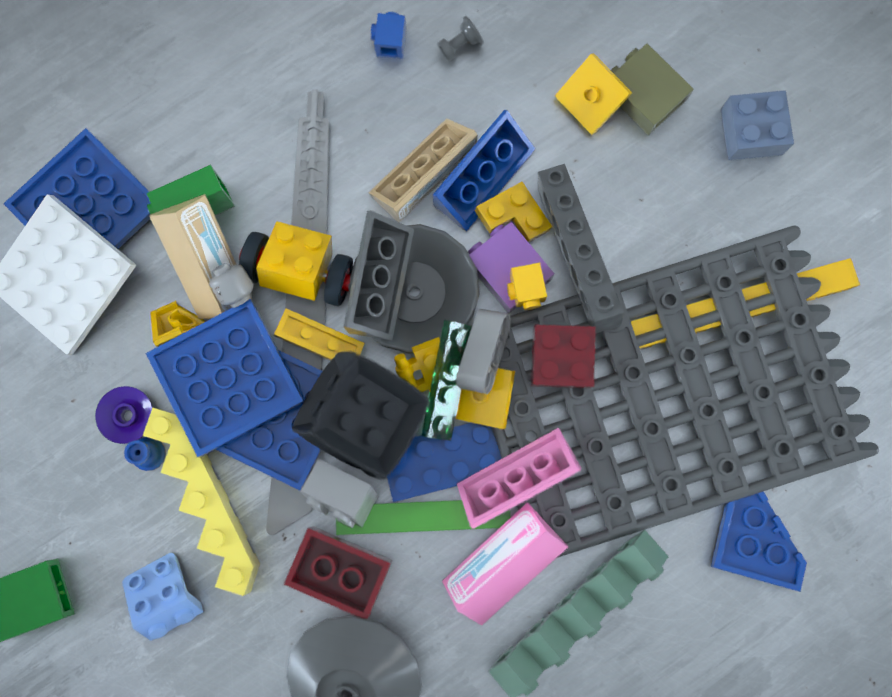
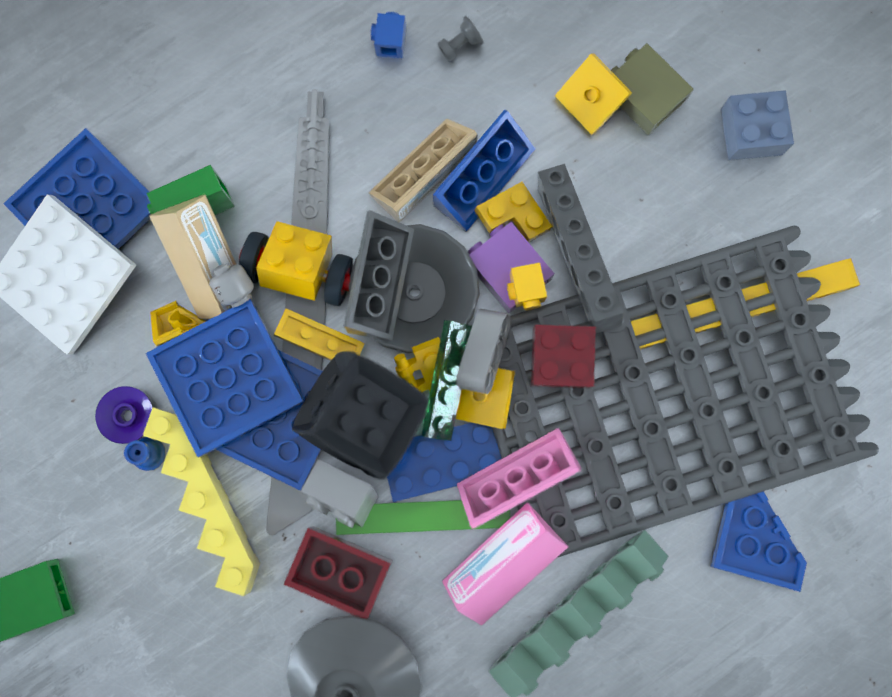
light blue bracket [122,553,203,641] -> none

